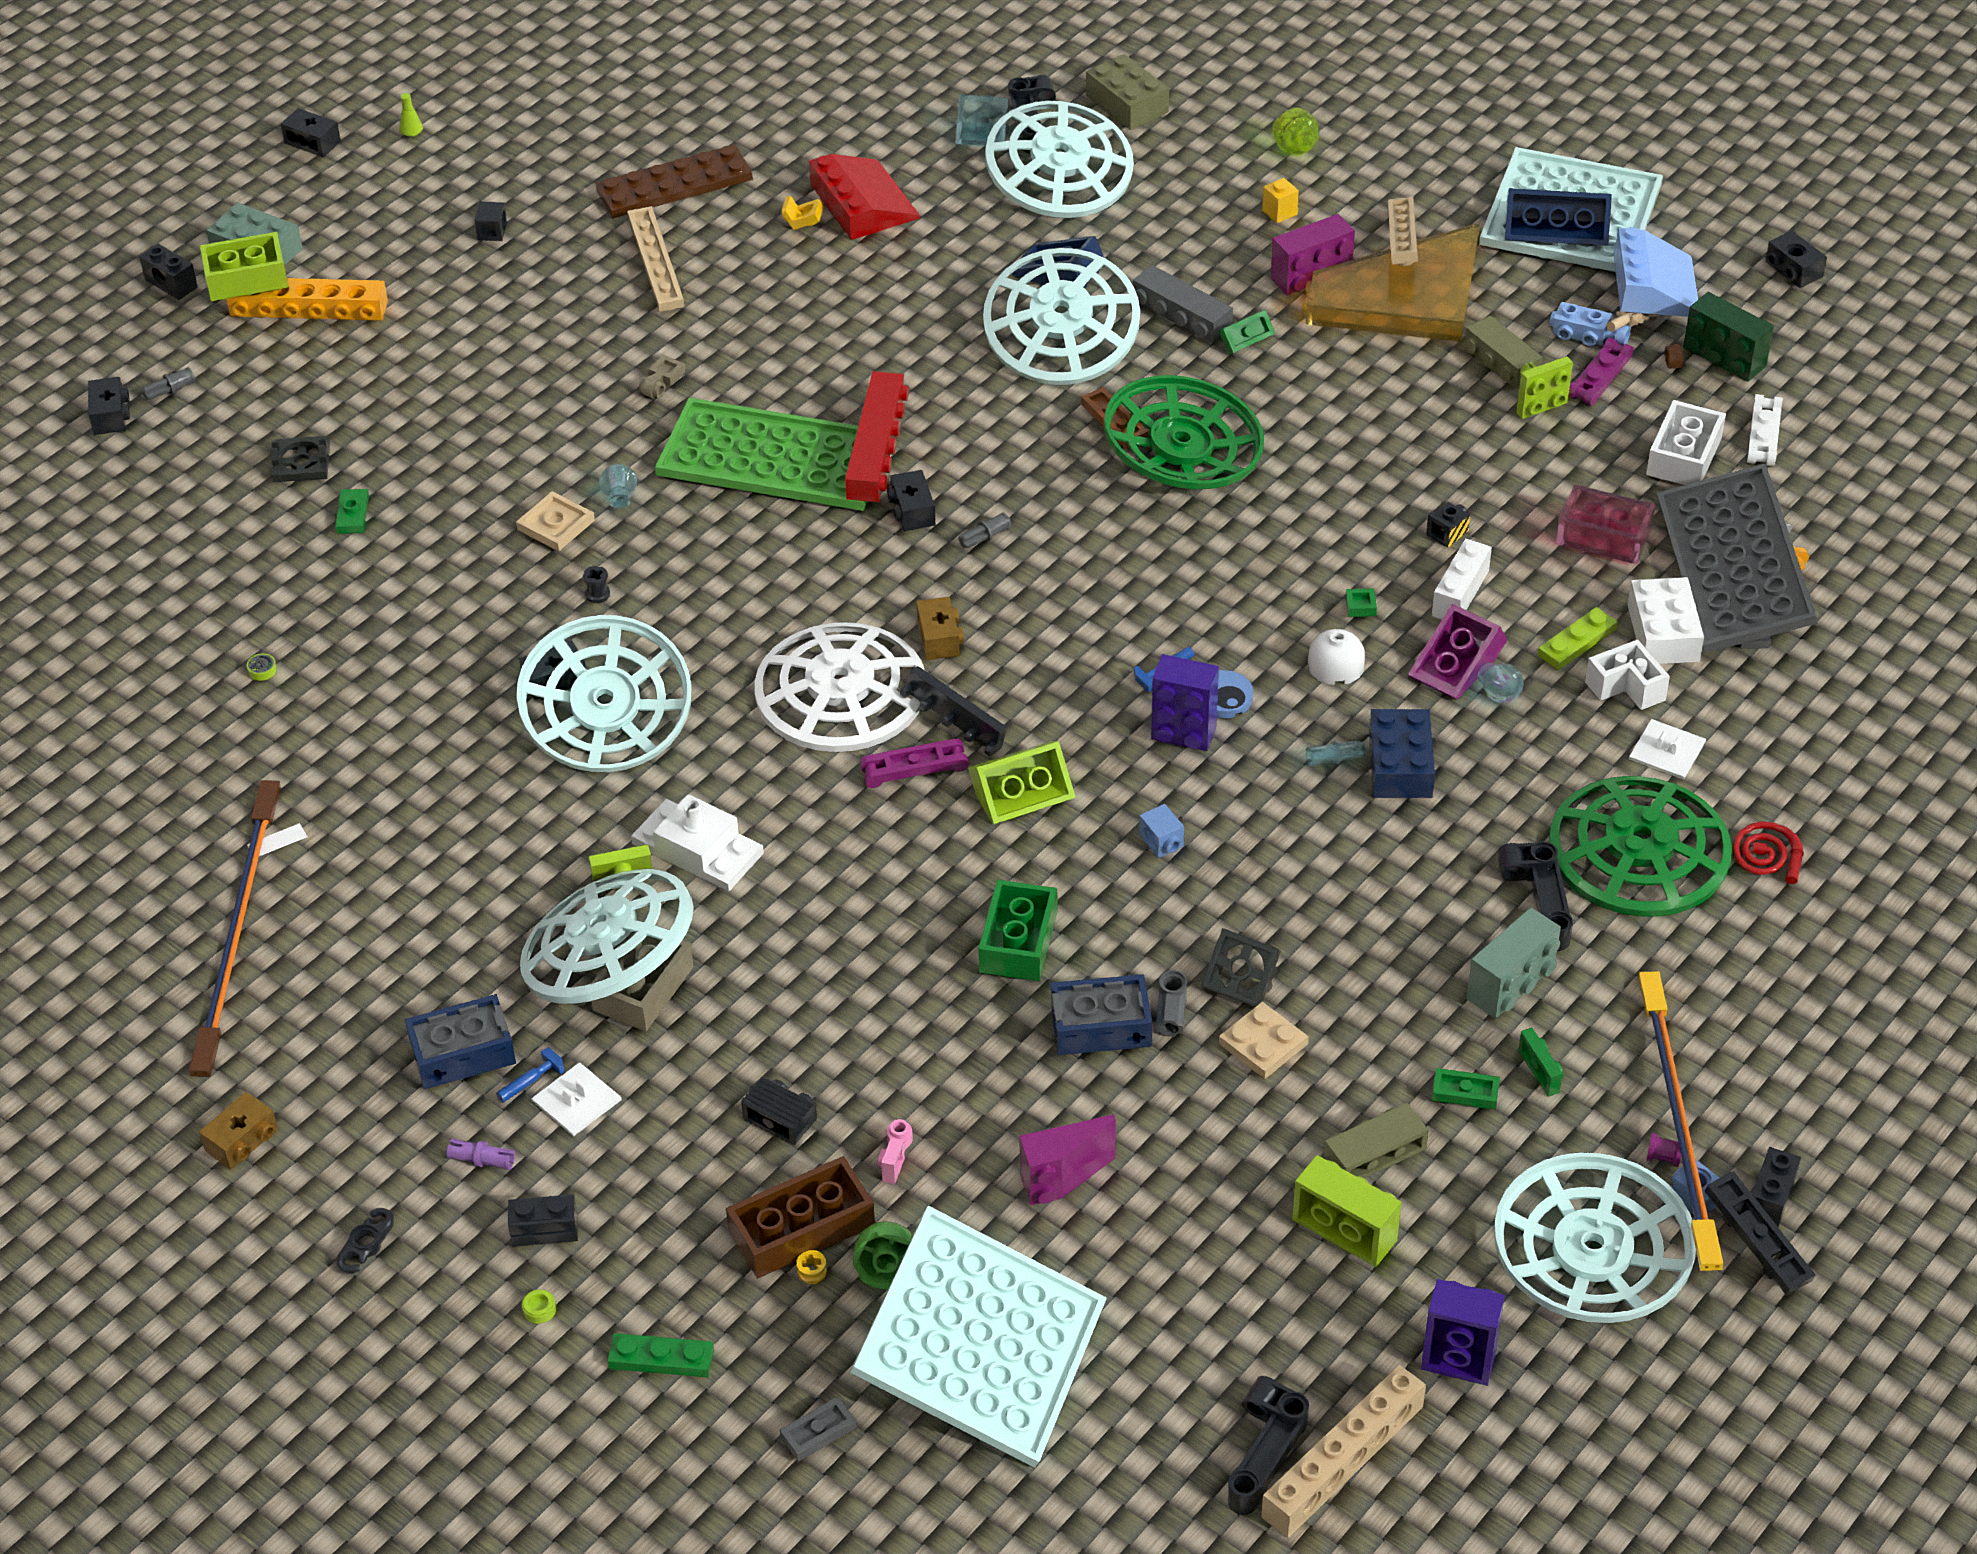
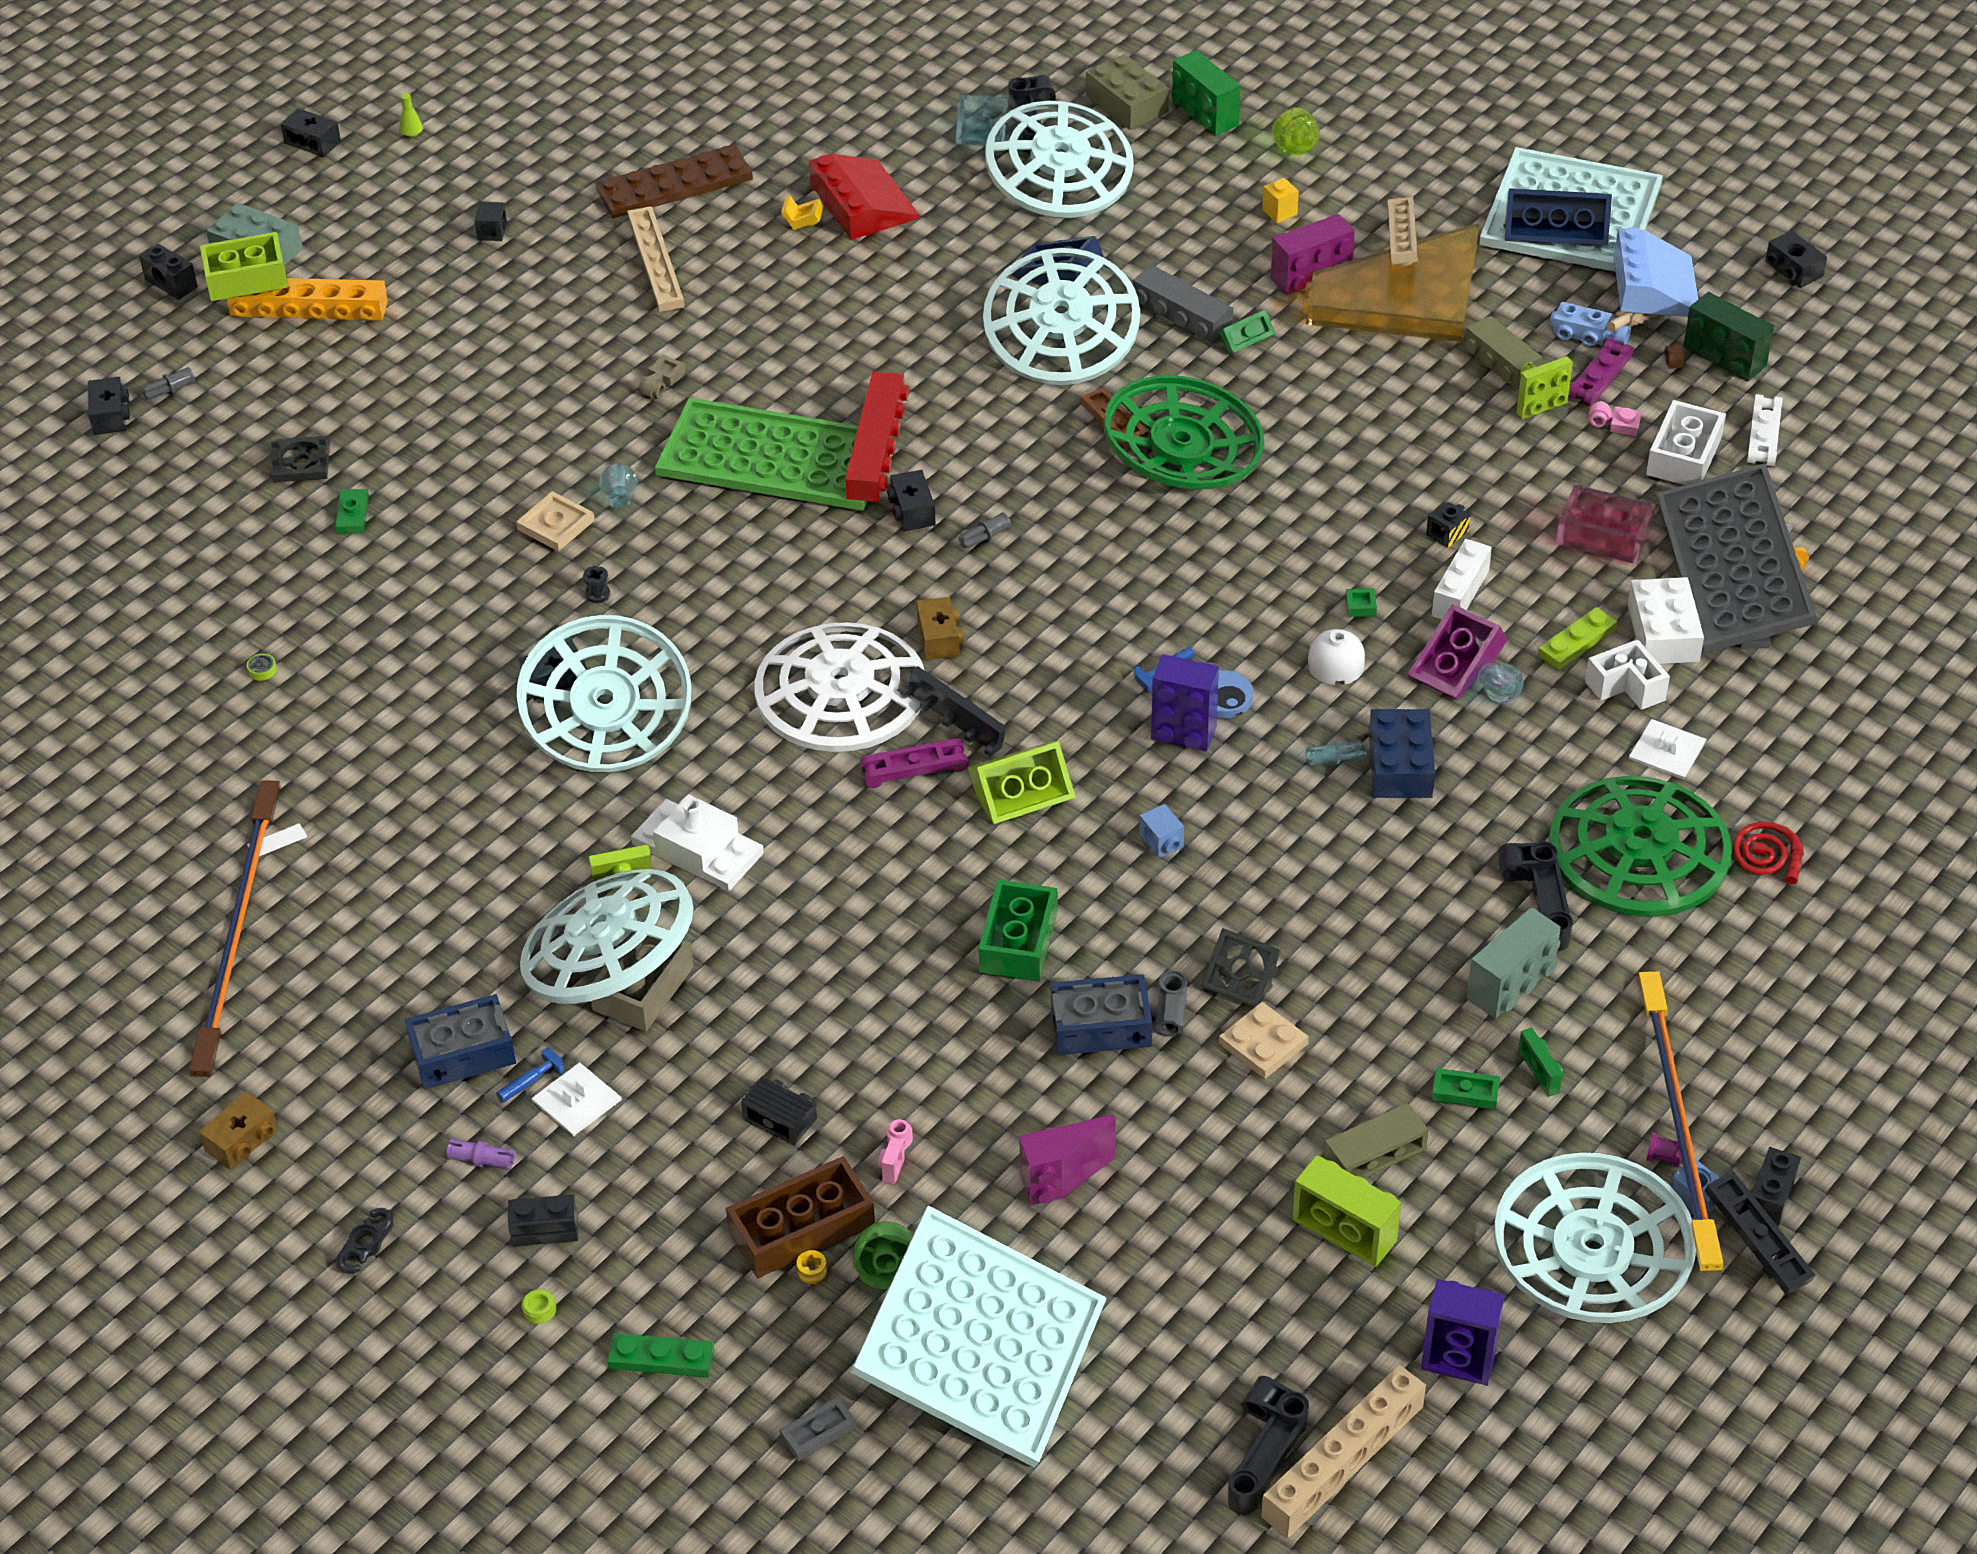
none -> green brick [1171,50,1241,136]
none -> bright pink plate [1588,401,1642,437]

